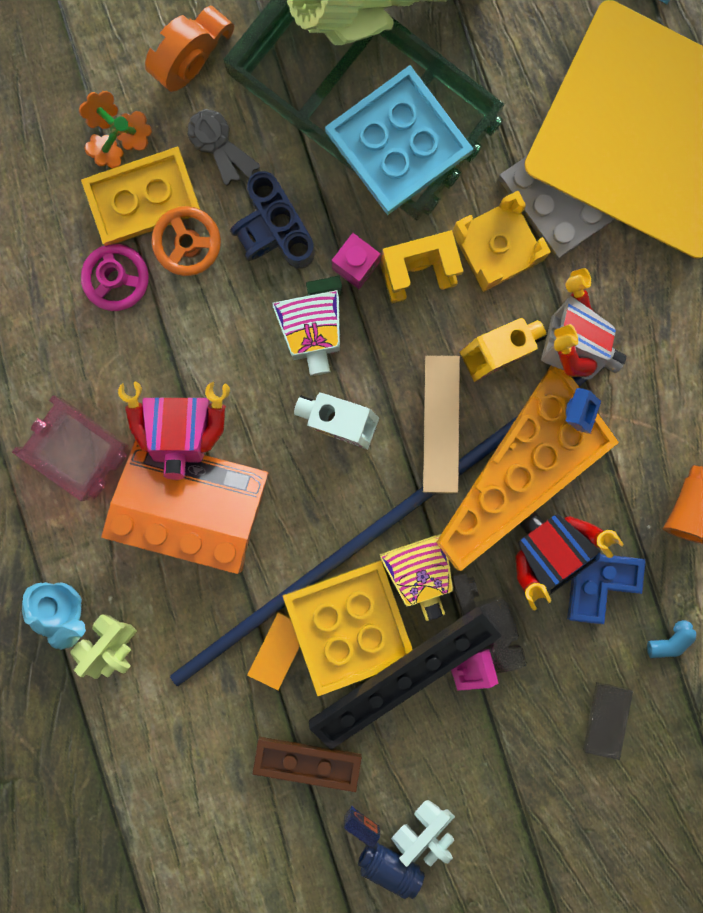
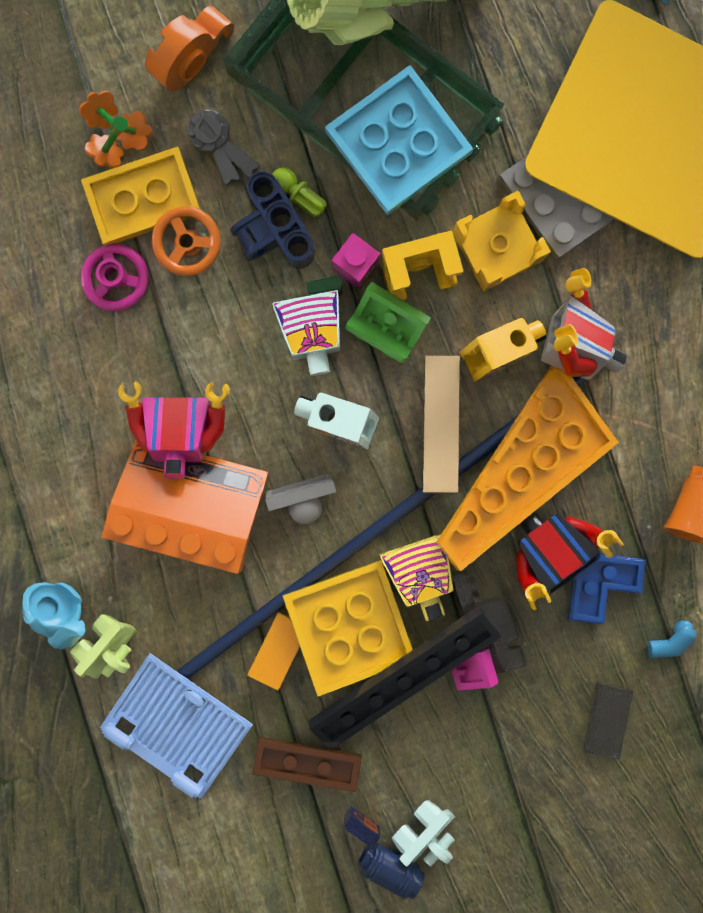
window [12,395,128,501] -> none
blue plate [565,388,601,434] -> none
none -> light blue window [100,653,253,799]
none -> light grey tile [265,473,336,524]
none -> lime axle [270,167,327,218]
none -> bright green bracket [345,282,431,363]

